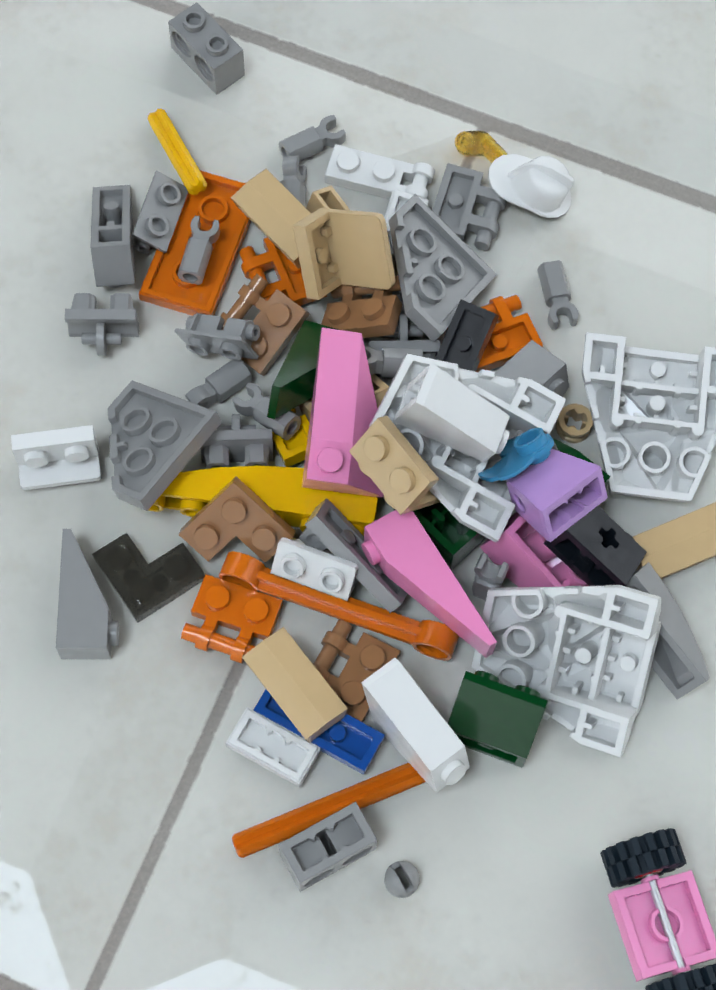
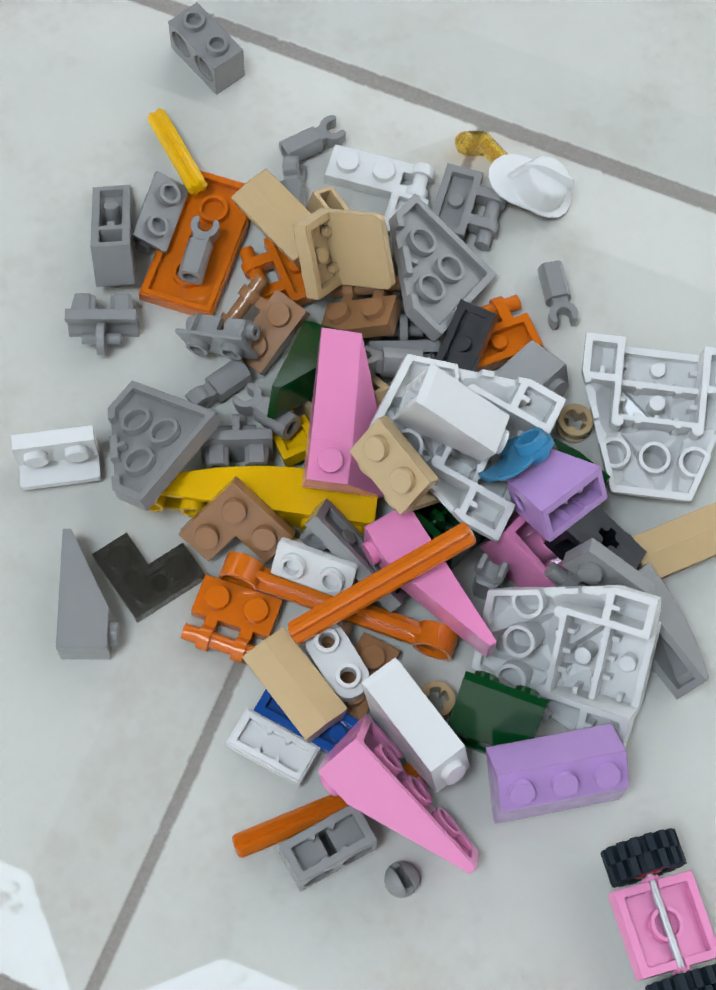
none -> orange axle [288,523,476,644]
none -> white plate [306,624,369,702]
none -> bright pink wedge [318,713,479,874]
none -> tan bush [421,681,455,720]
none -> lavender slope [486,724,629,824]
none -> light grey plate [544,537,656,595]

